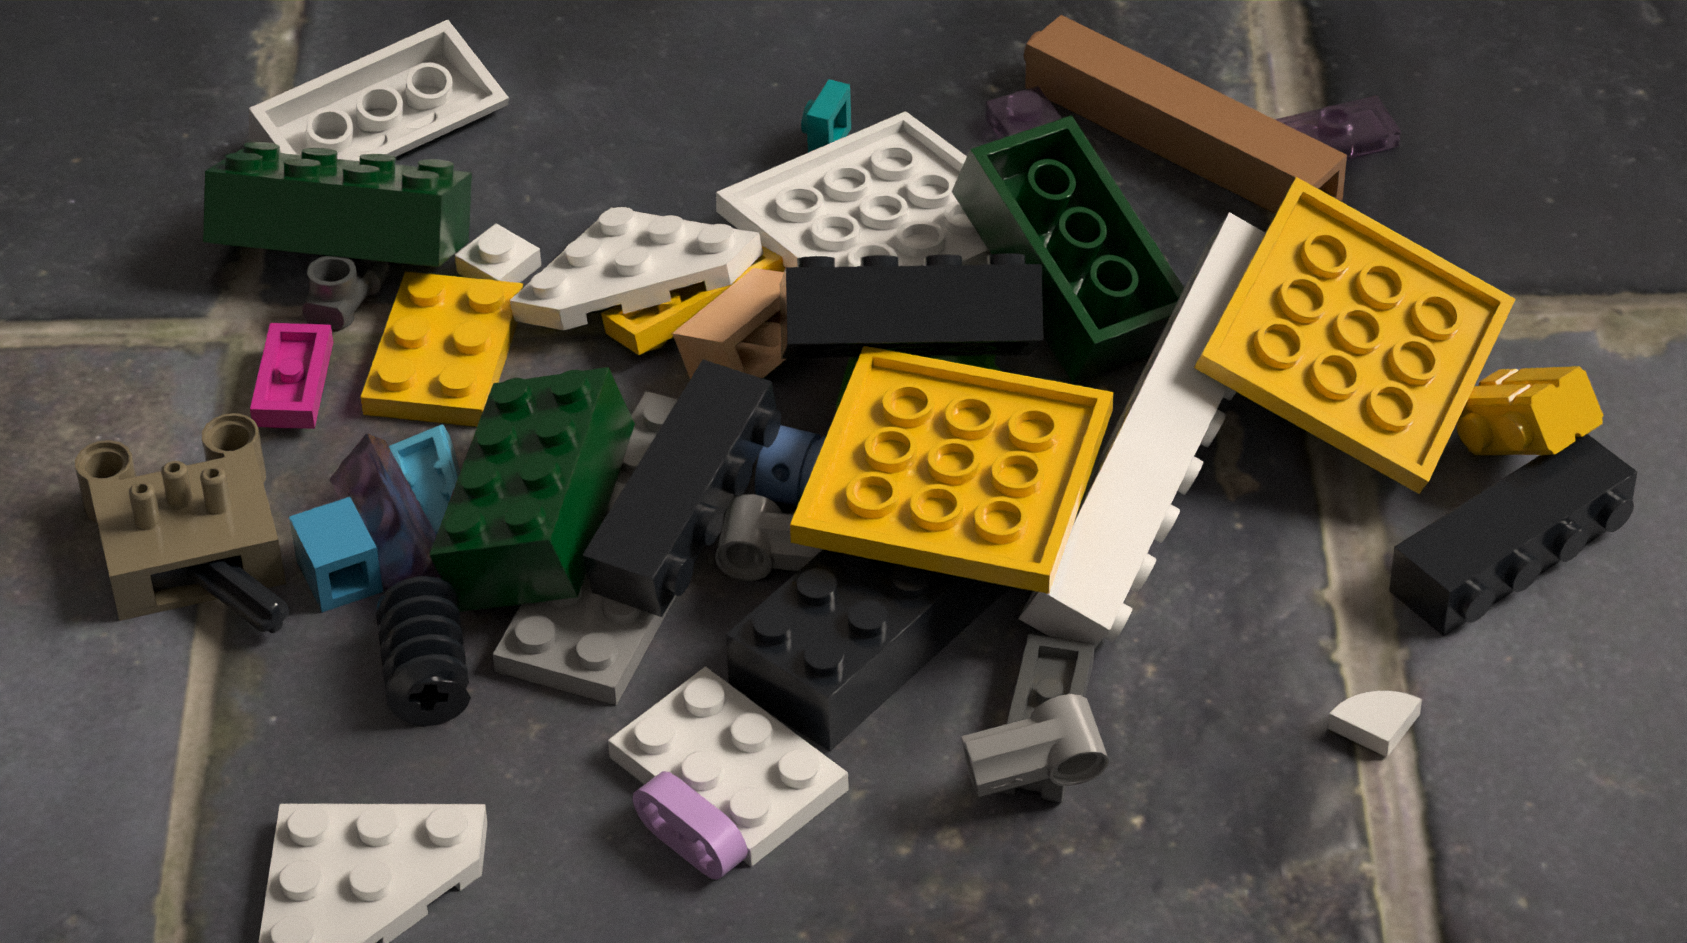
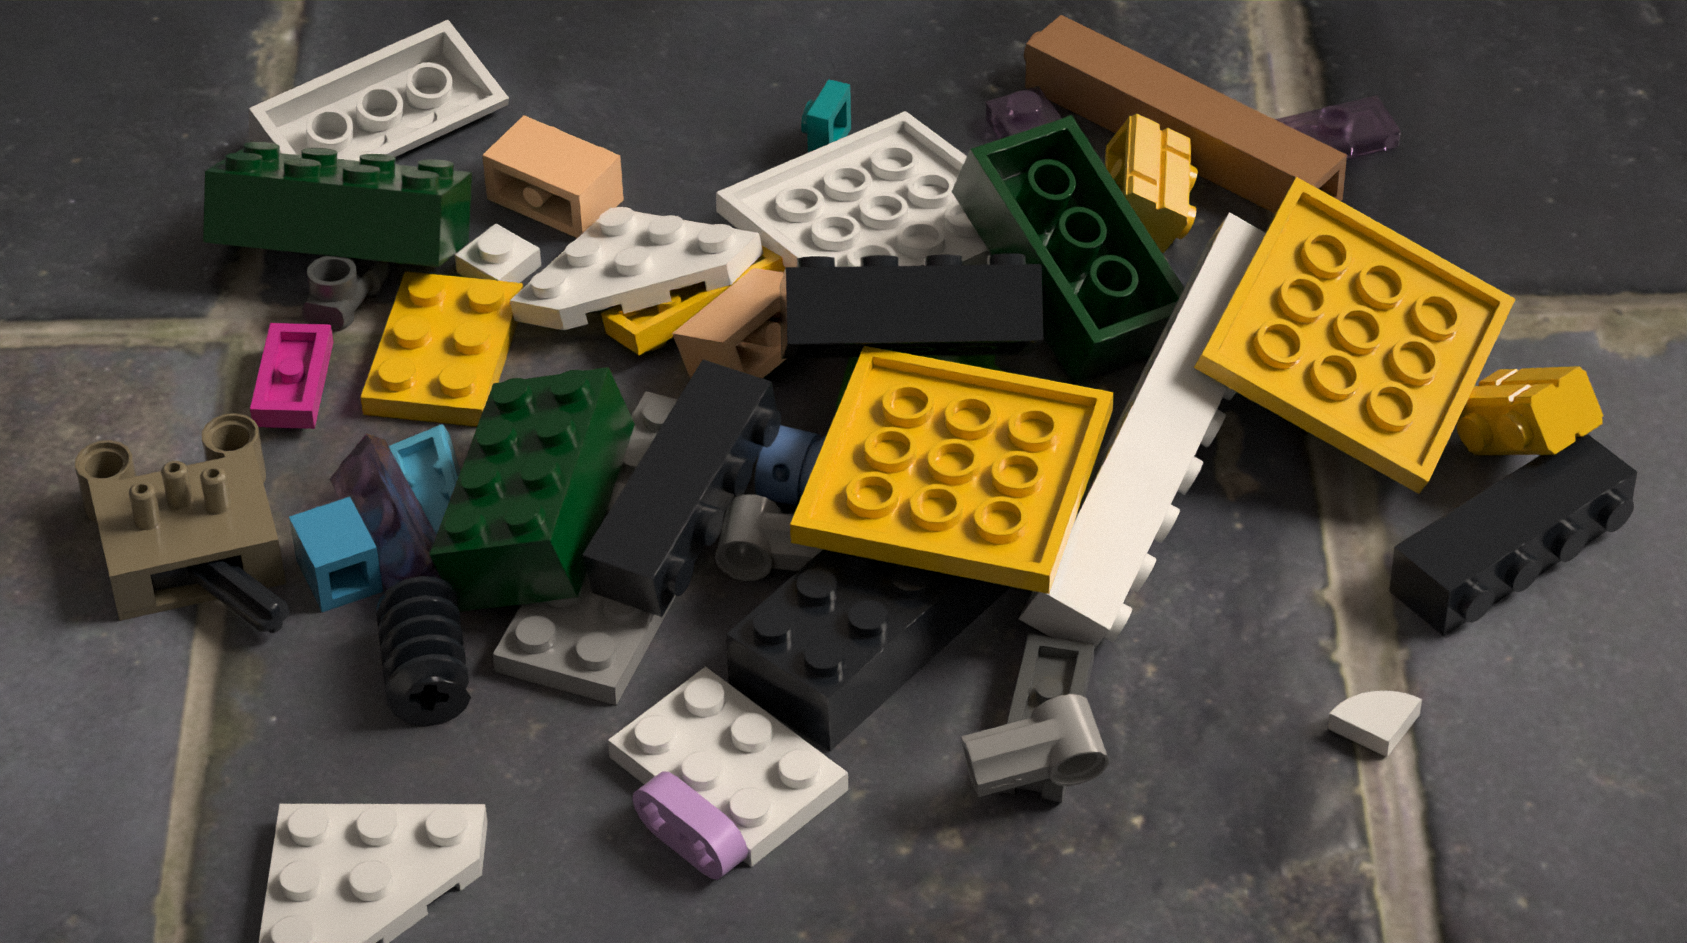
none -> light nougat brick [482,116,624,238]
none -> yellow brick [1105,114,1198,253]

